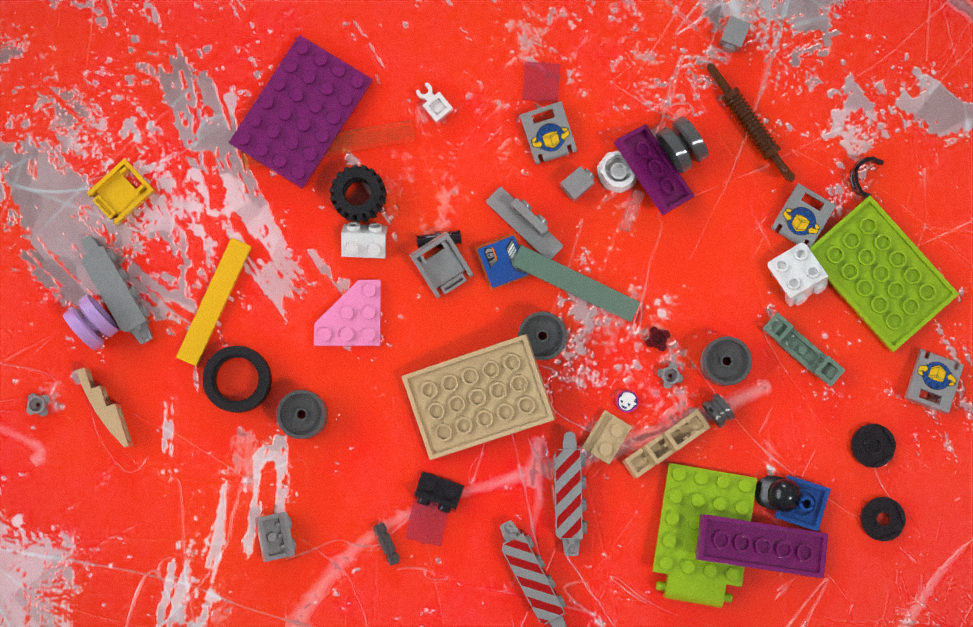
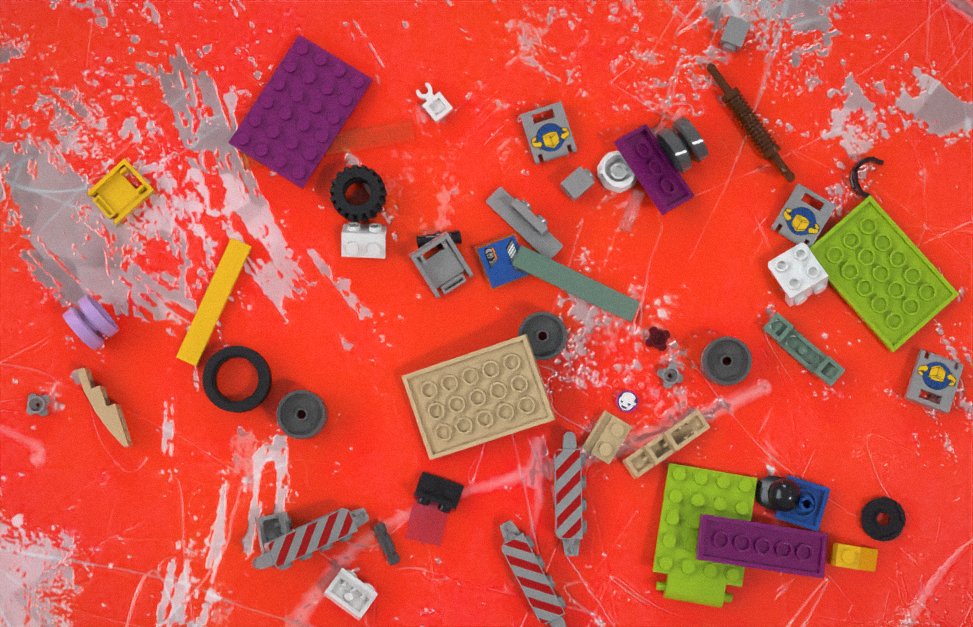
light grey hinge [81,235,154,345] -> none
bright pink plate [314,280,381,346] -> none
clear pink piece [522,61,561,103] -> none
dark grey wheel [702,393,735,428] -> none
black tile [850,424,896,468] -> none
none -> light grey hinge [251,508,370,571]
none -> white bracket [323,568,378,621]
none -> yellow slope [830,542,878,572]

